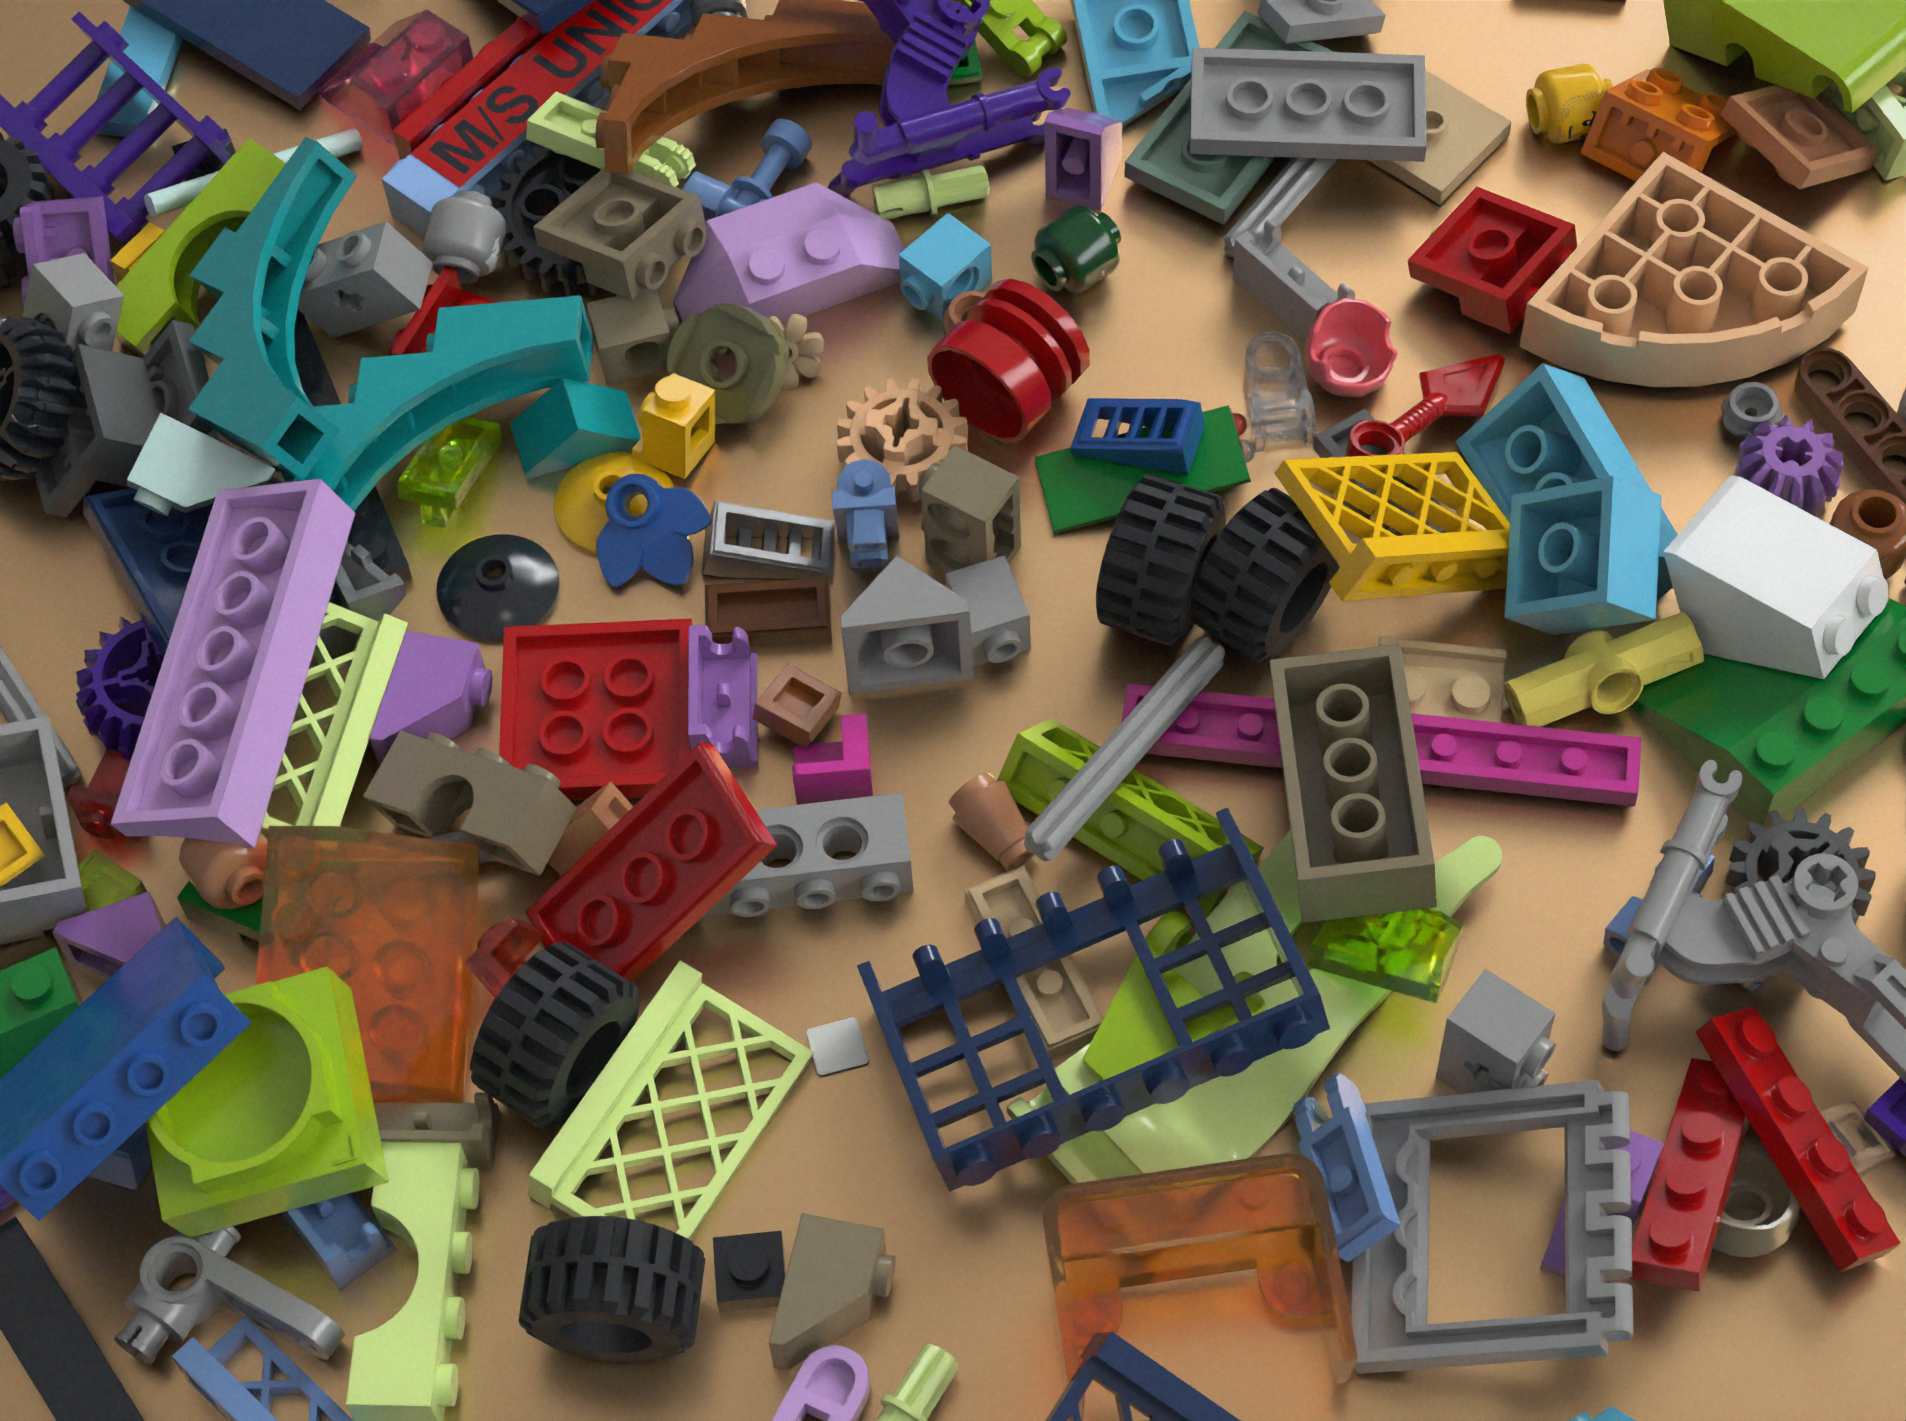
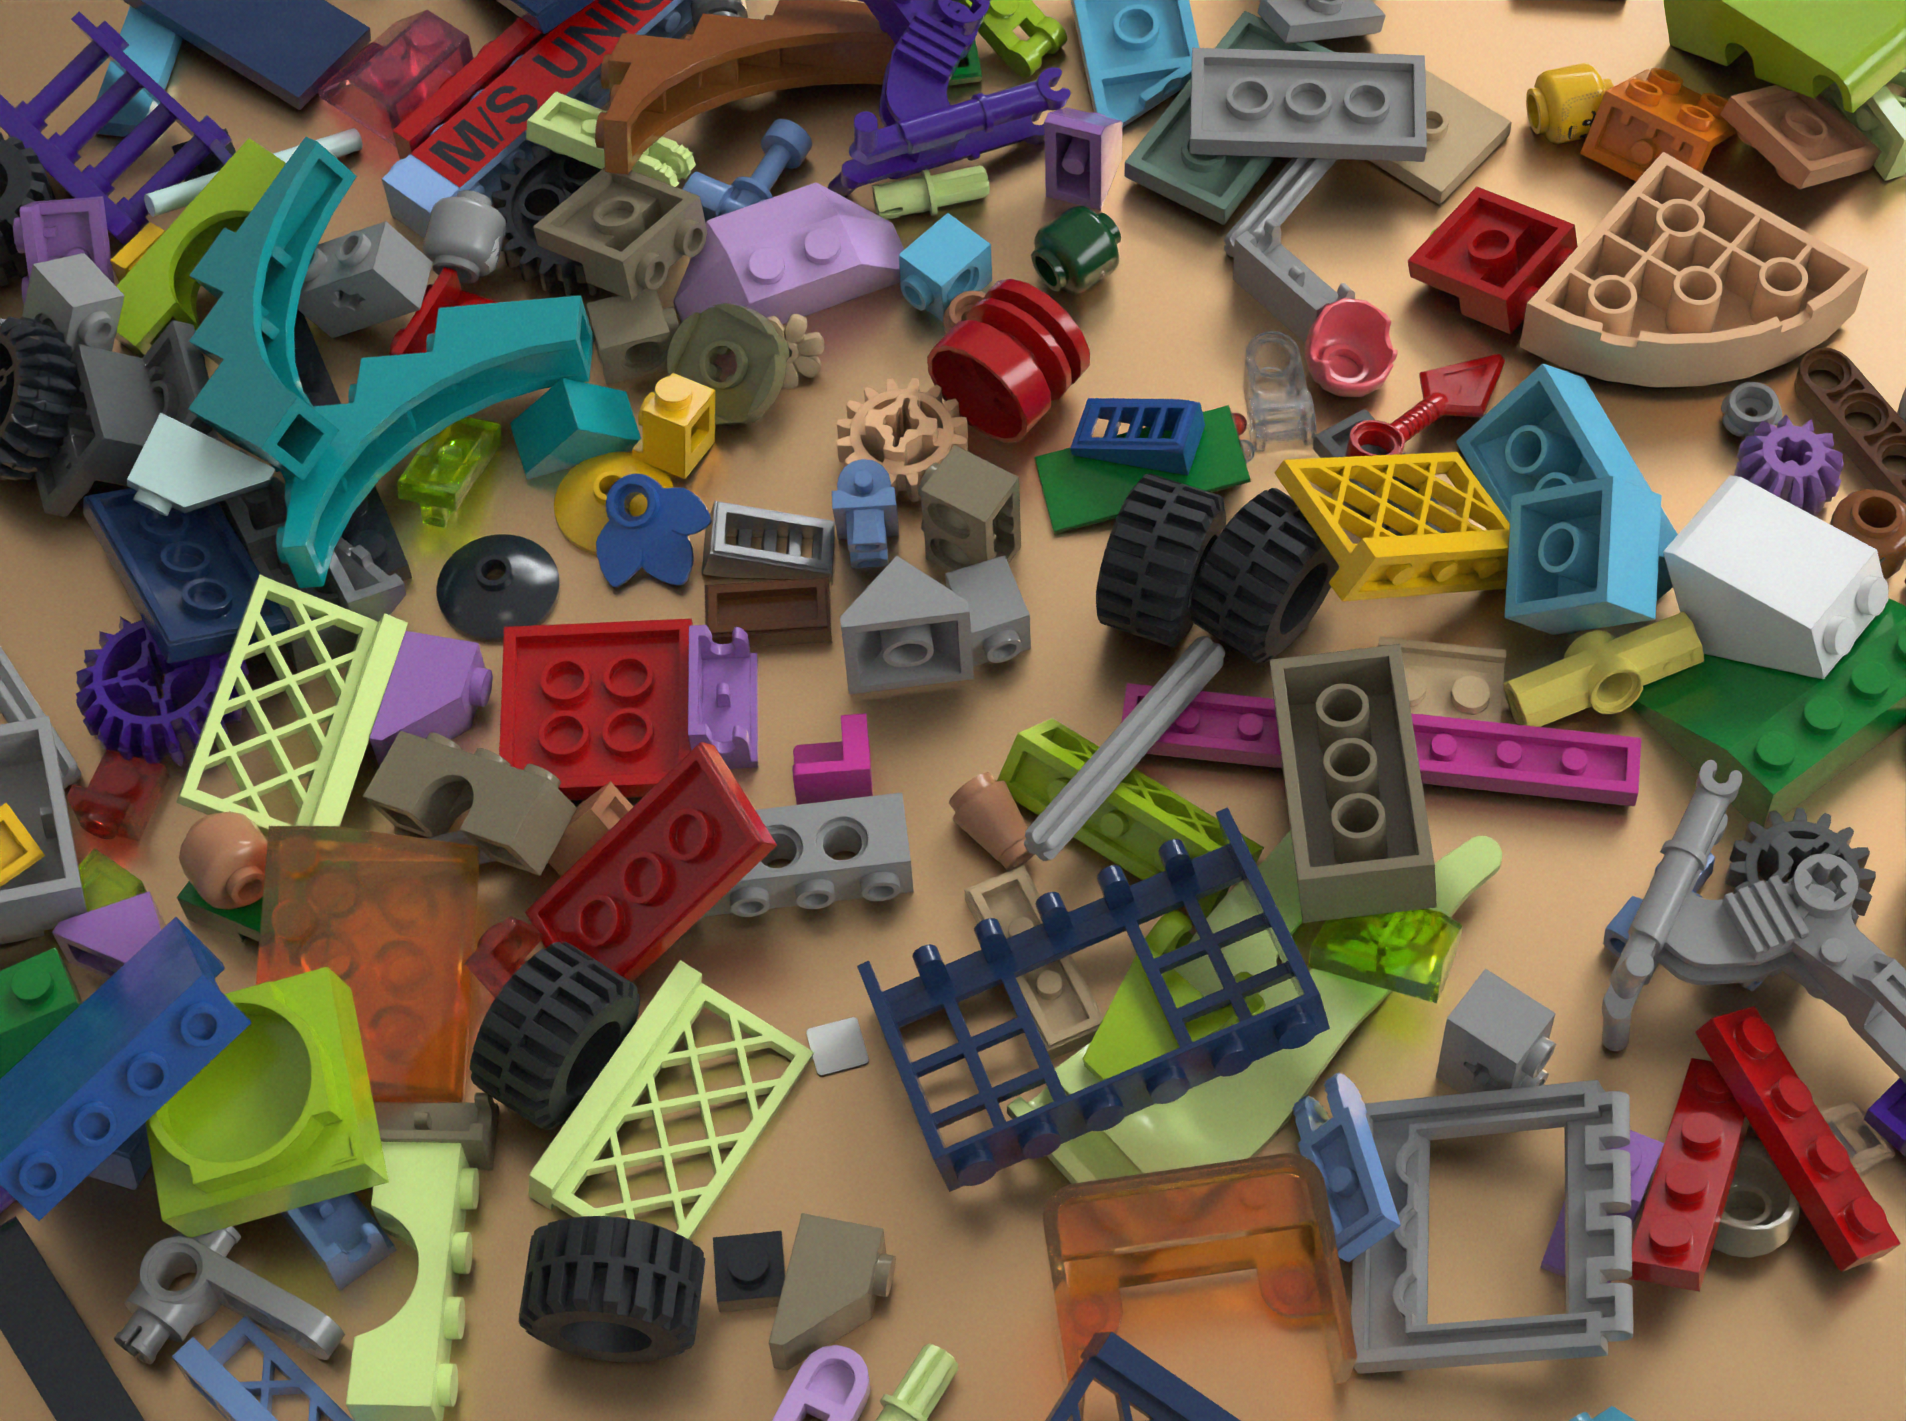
lavender arch [111,479,355,849] -> none
dark orange plate [752,663,842,748] -> none

